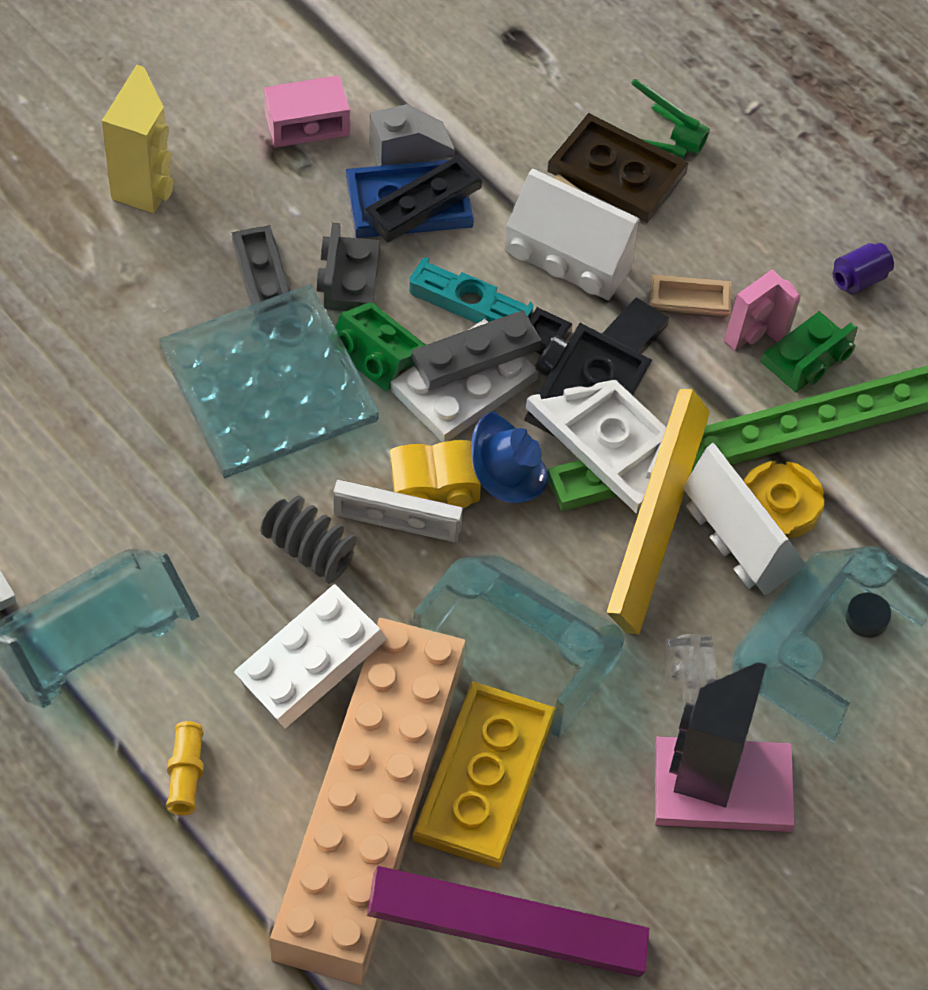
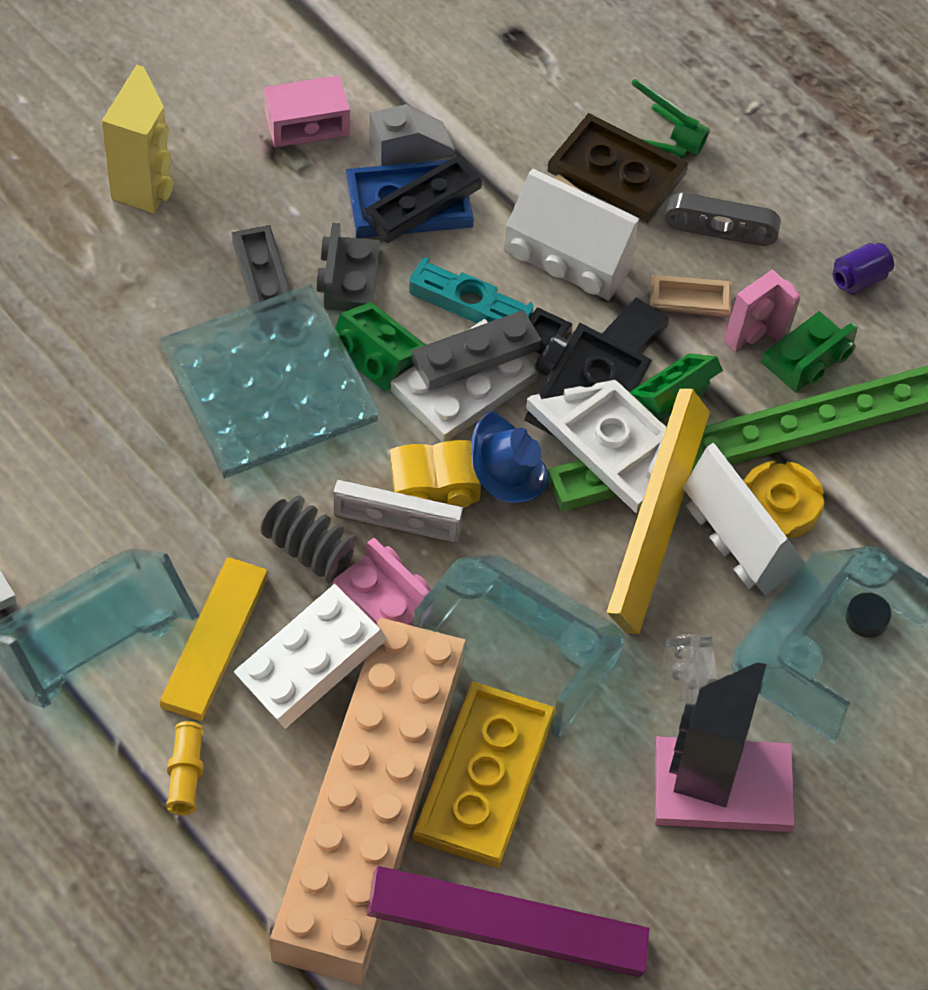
none -> yellow tile [160,557,268,722]
none -> bright pink bracket [333,538,431,627]
none -> green bracket [629,353,723,422]
none -> dark grey beam [665,193,781,246]

